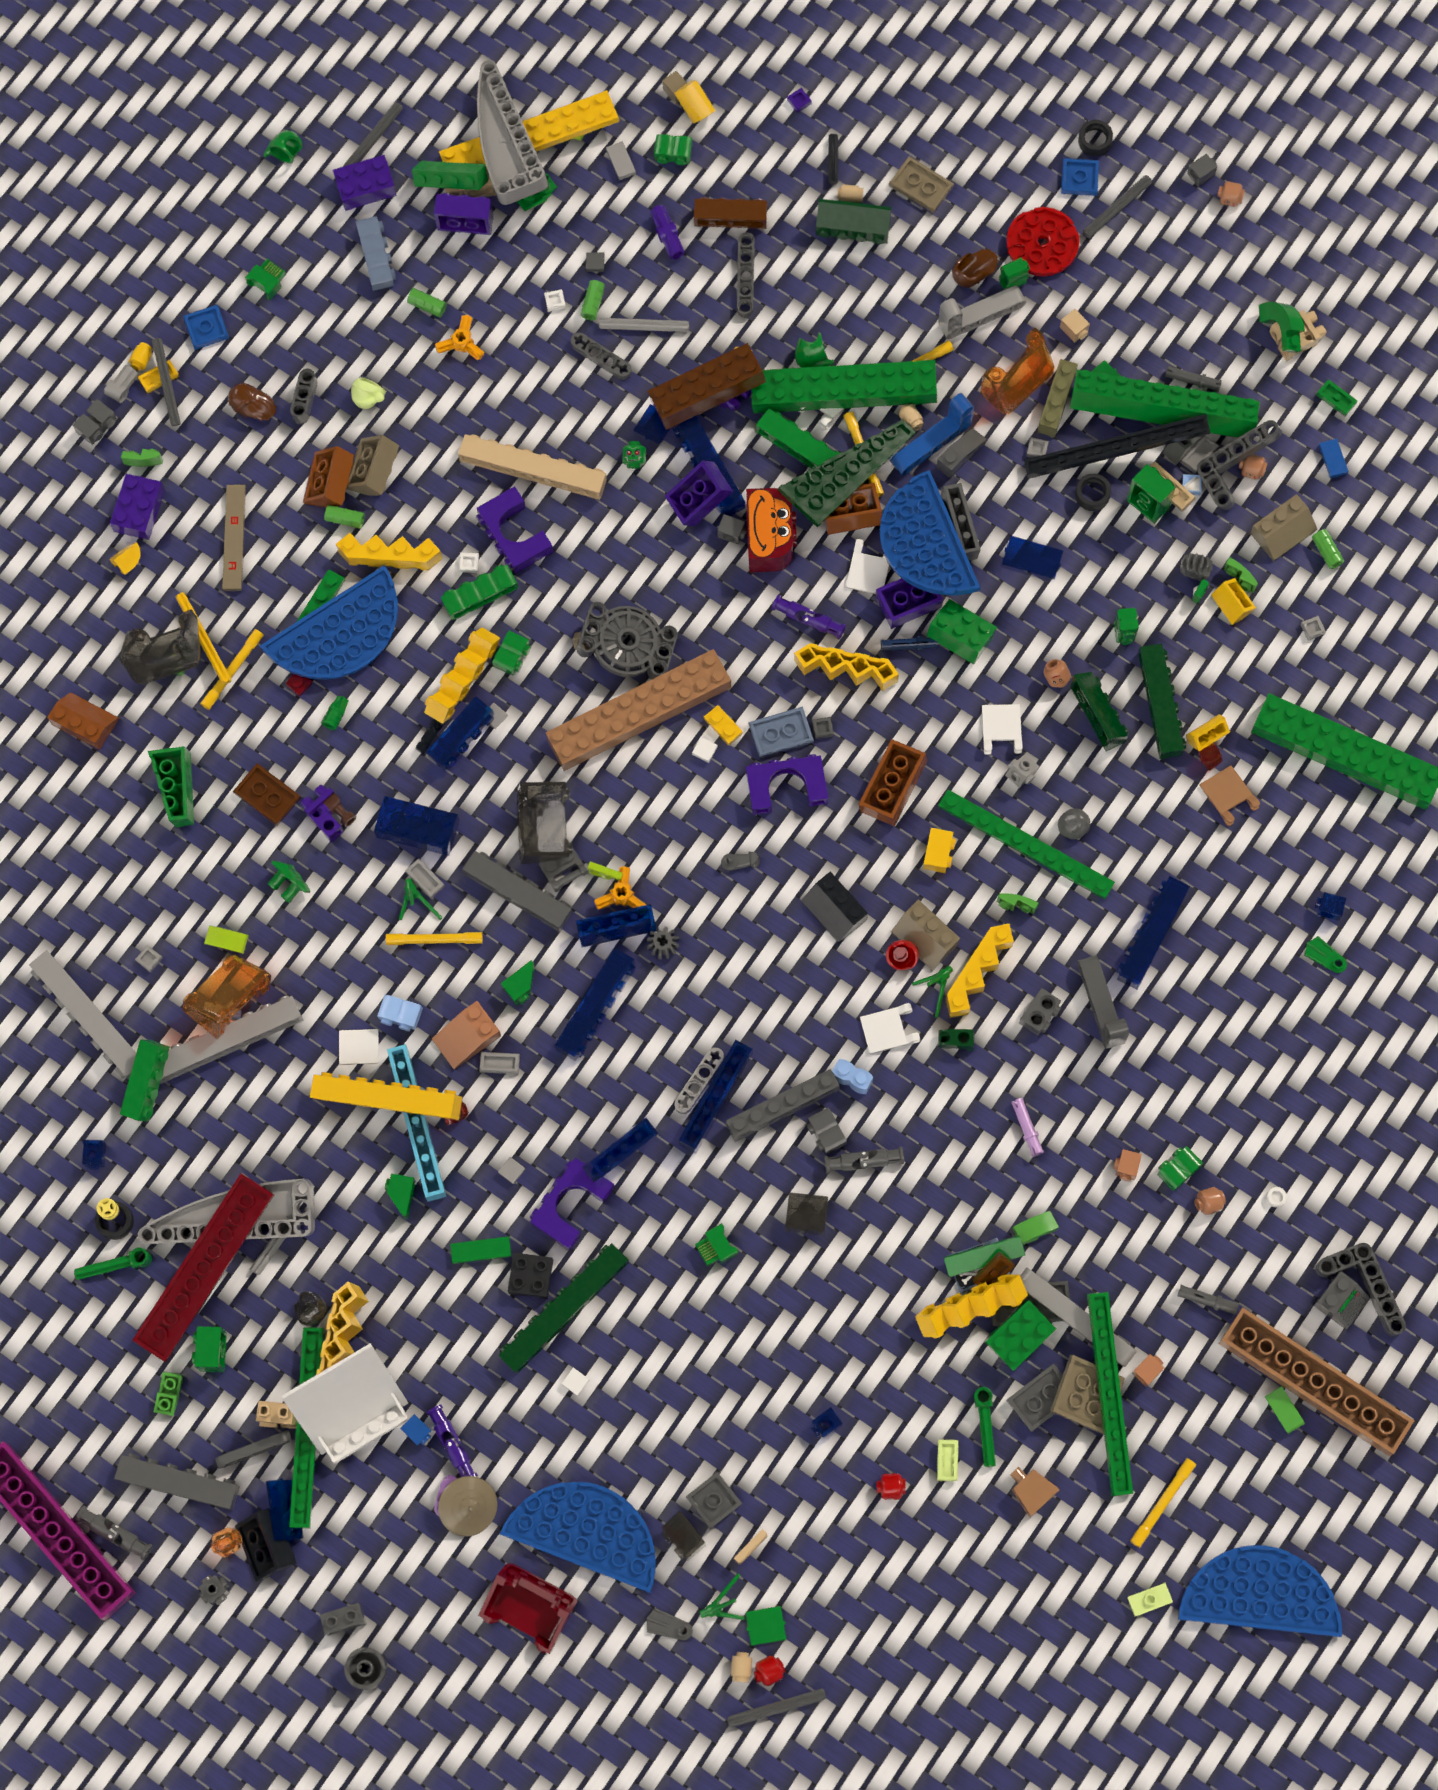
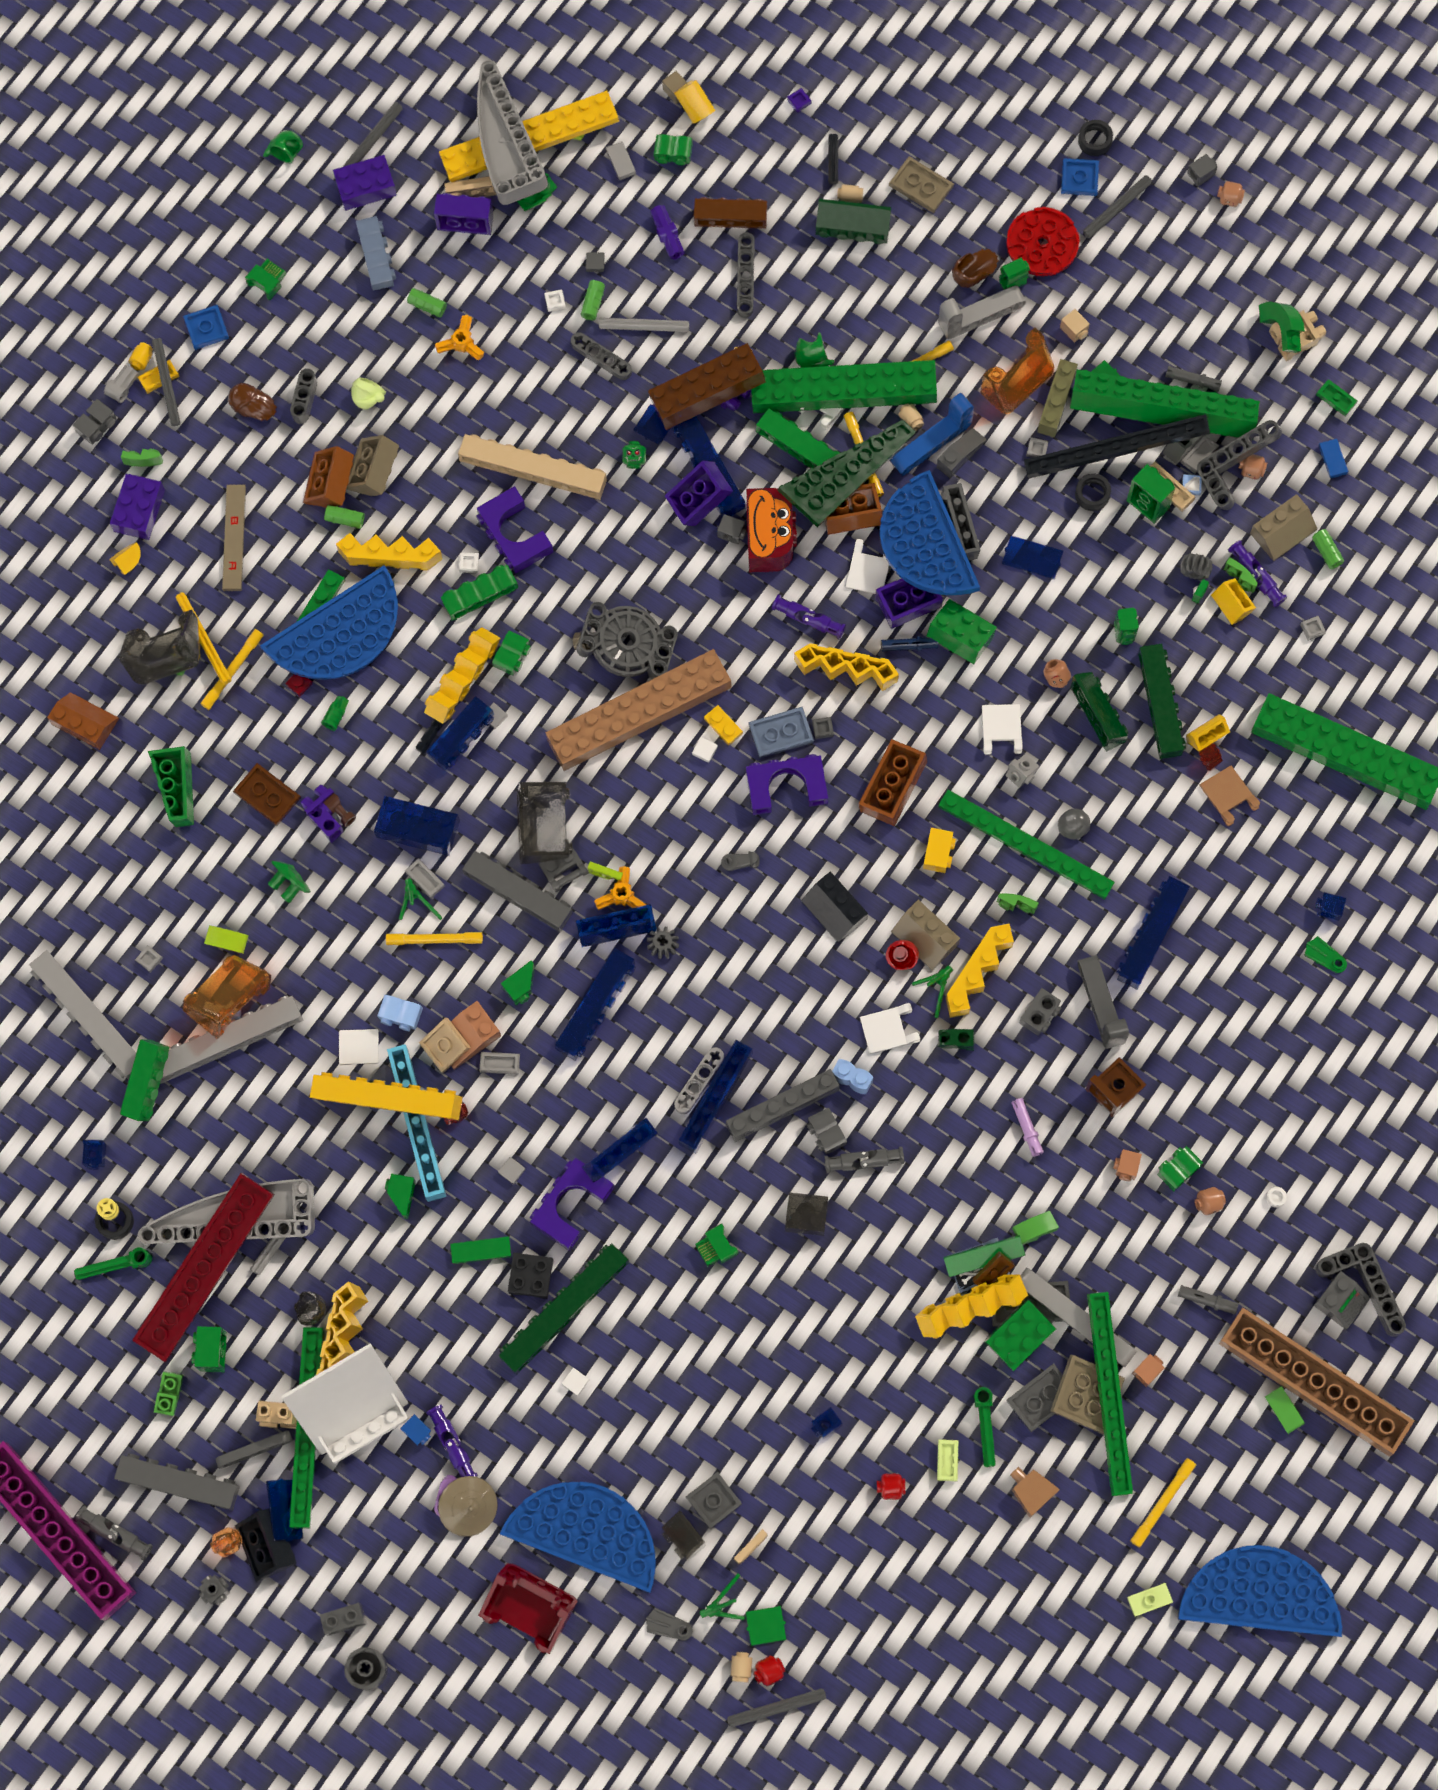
green brick [412,161,488,190] -> none
none -> tan tile [419,1018,471,1073]
none -> reddish brown bracket [1085,1057,1147,1118]
none -> dark purple piece [1228,540,1287,607]

